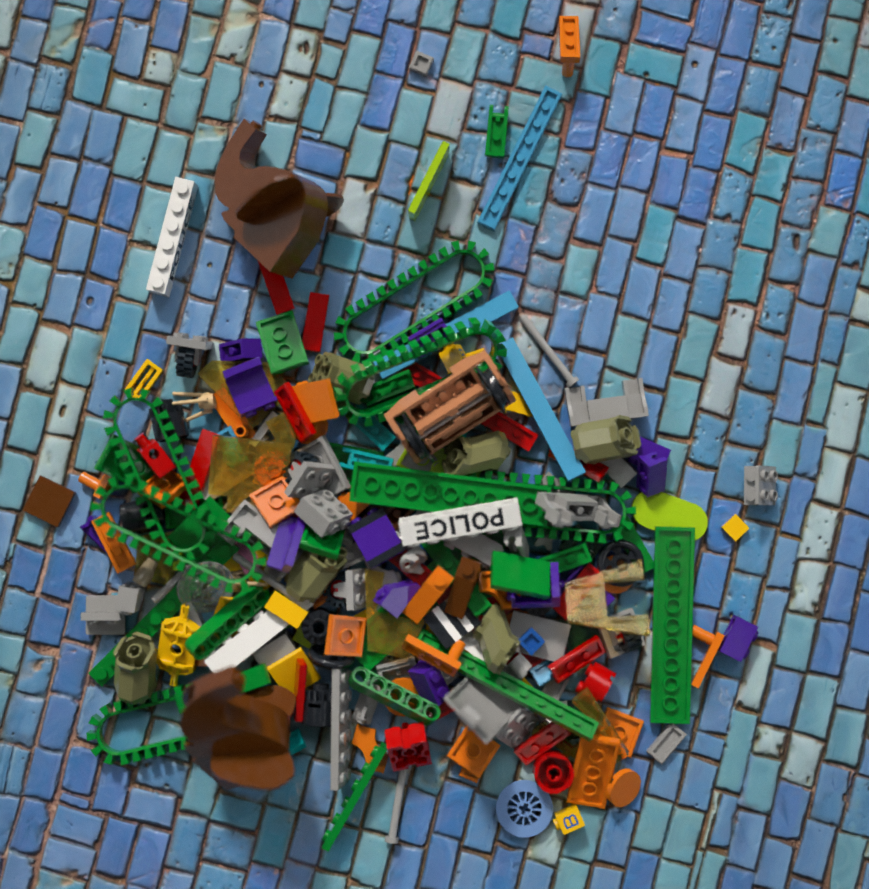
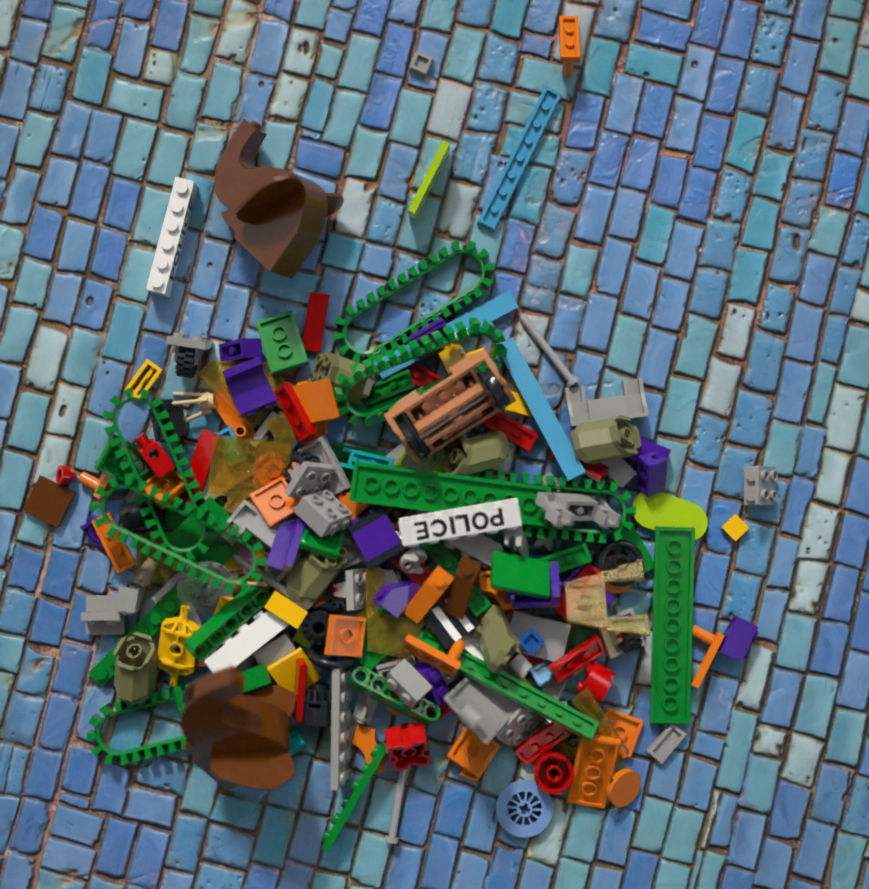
red tile [257,260,295,315] -> none
teal hinge [355,404,396,451] -> none
green hinge [485,105,509,158] -> none
yellow brick [553,804,585,835] -> none
none -> red tile [56,465,76,485]
none -> light grey brick [383,658,433,709]

